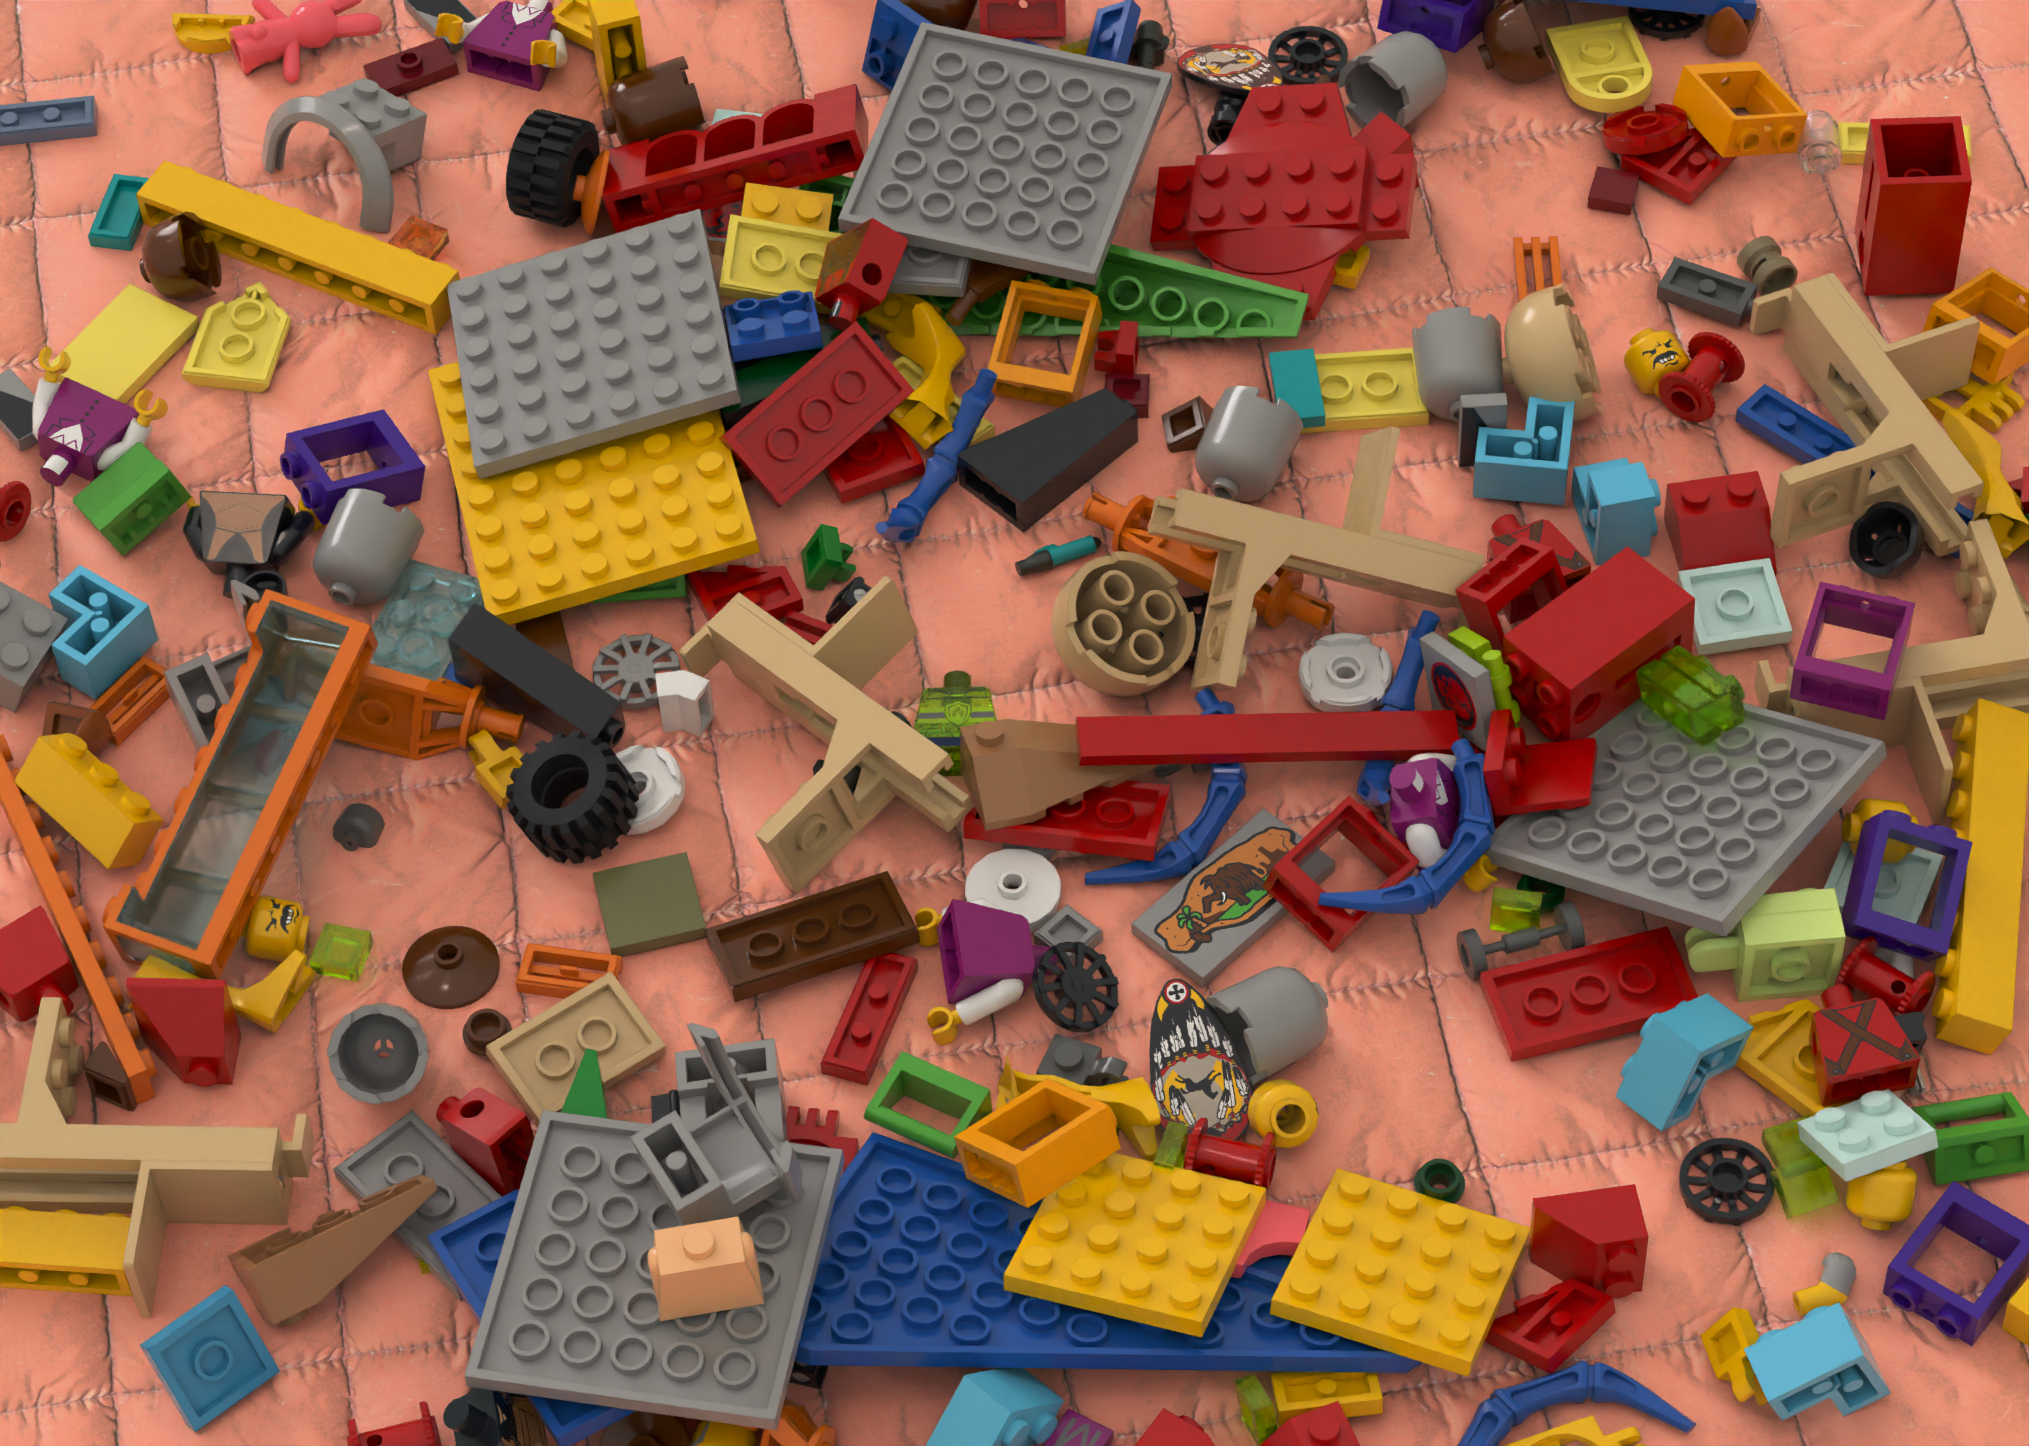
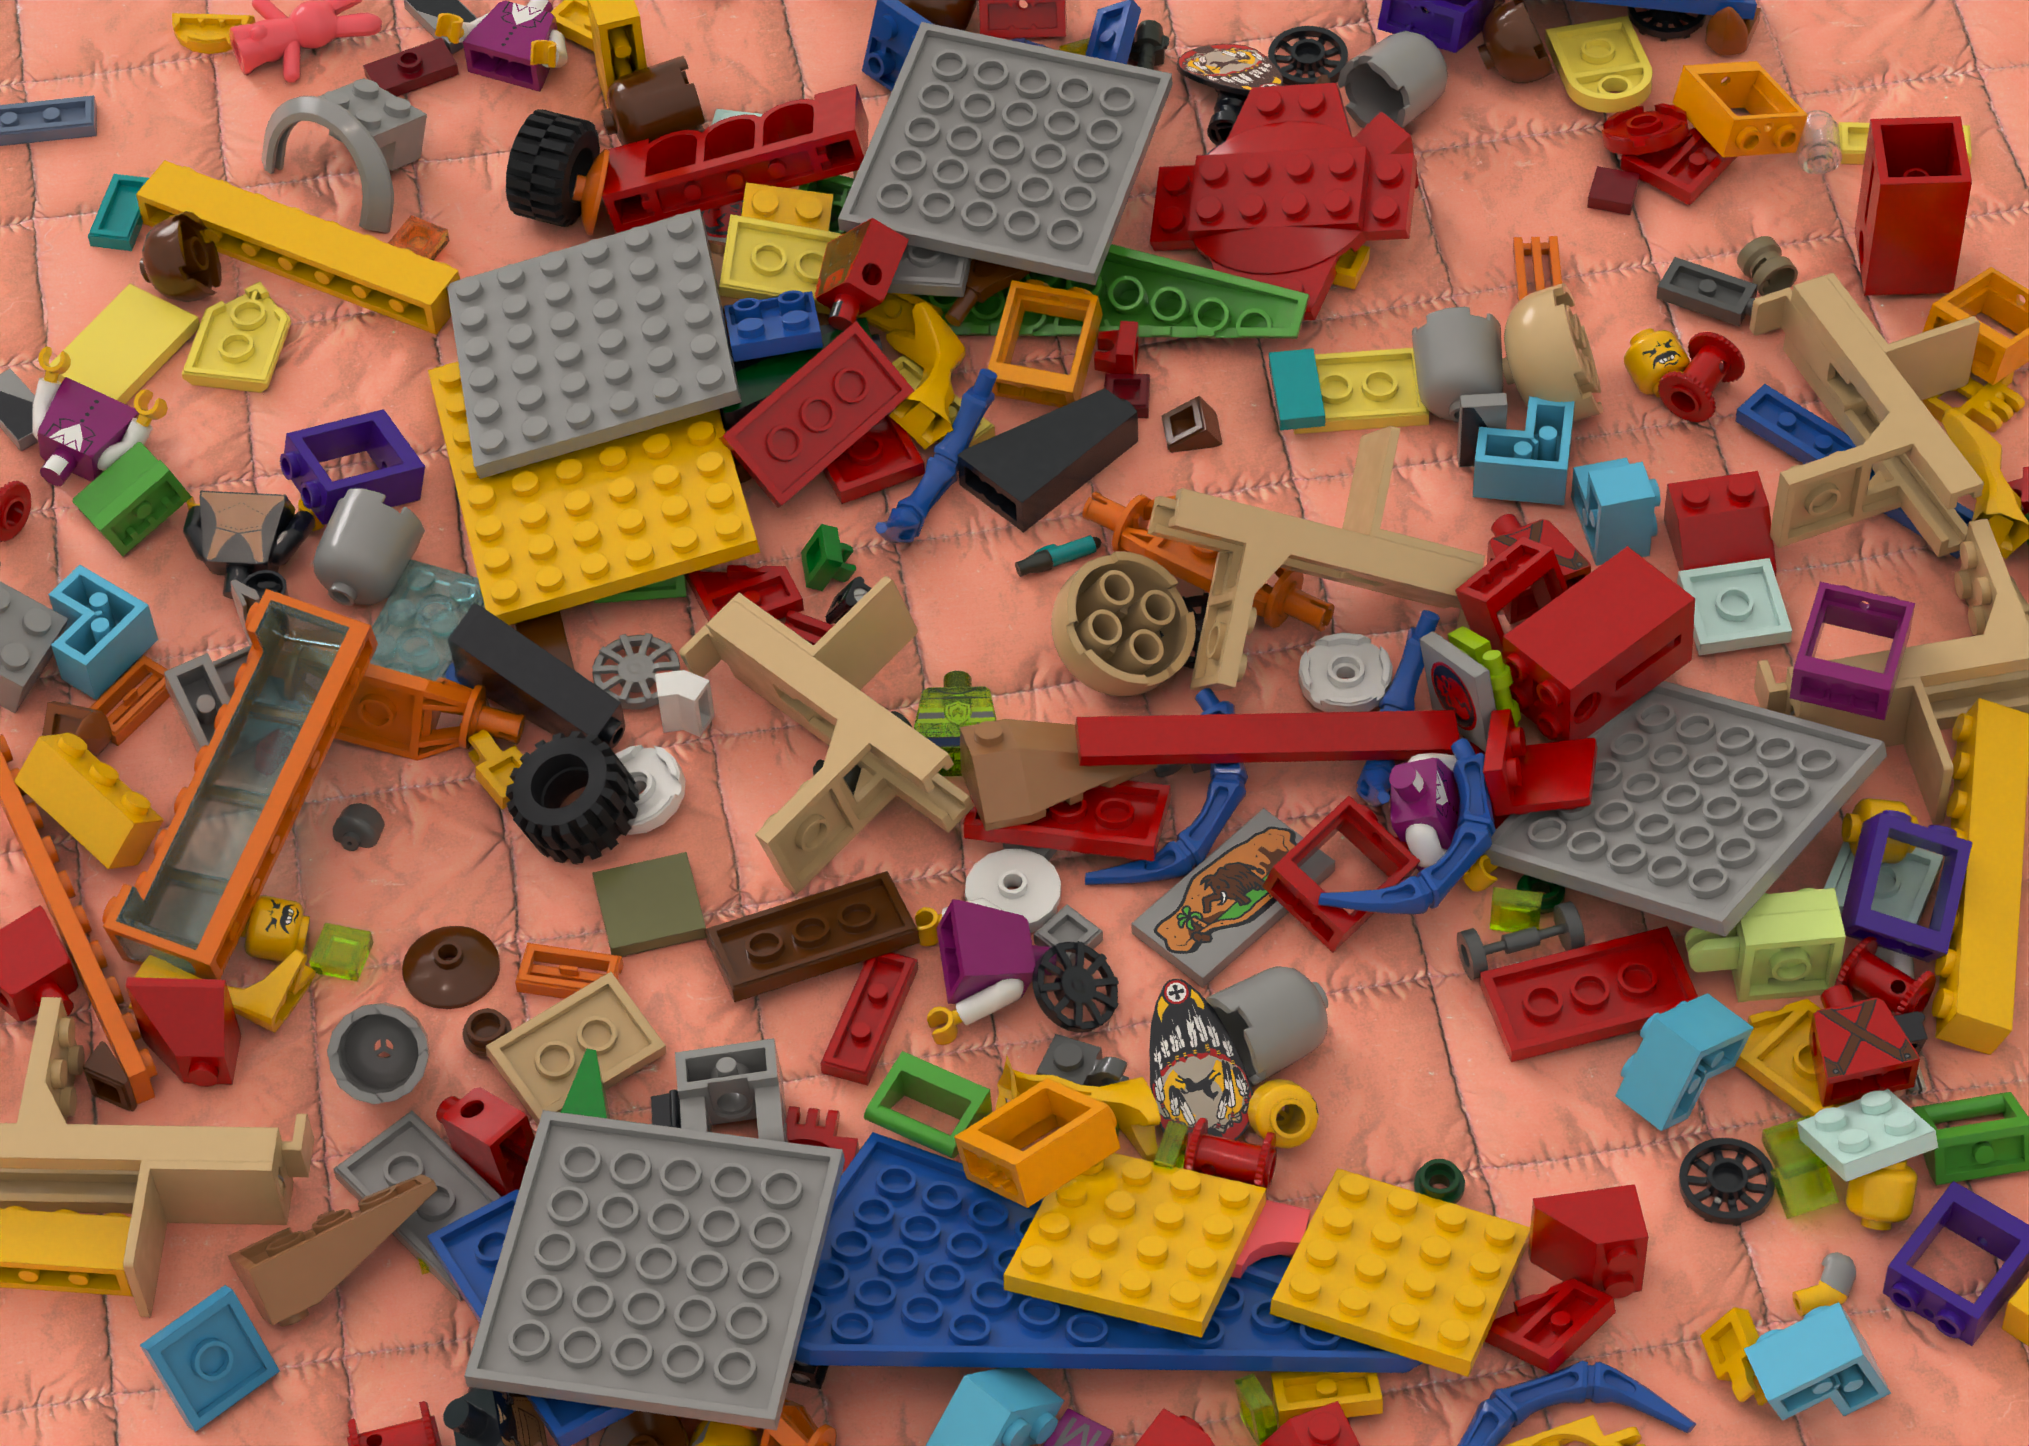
light grey piece [630,1023,803,1226] -> none
light nougat torso [647,1216,764,1321] -> none
light grey cylinder [1195,385,1303,502] -> none
clear neon green brick [1636,645,1746,746] -> none
black helmet [1849,501,1924,579] -> none

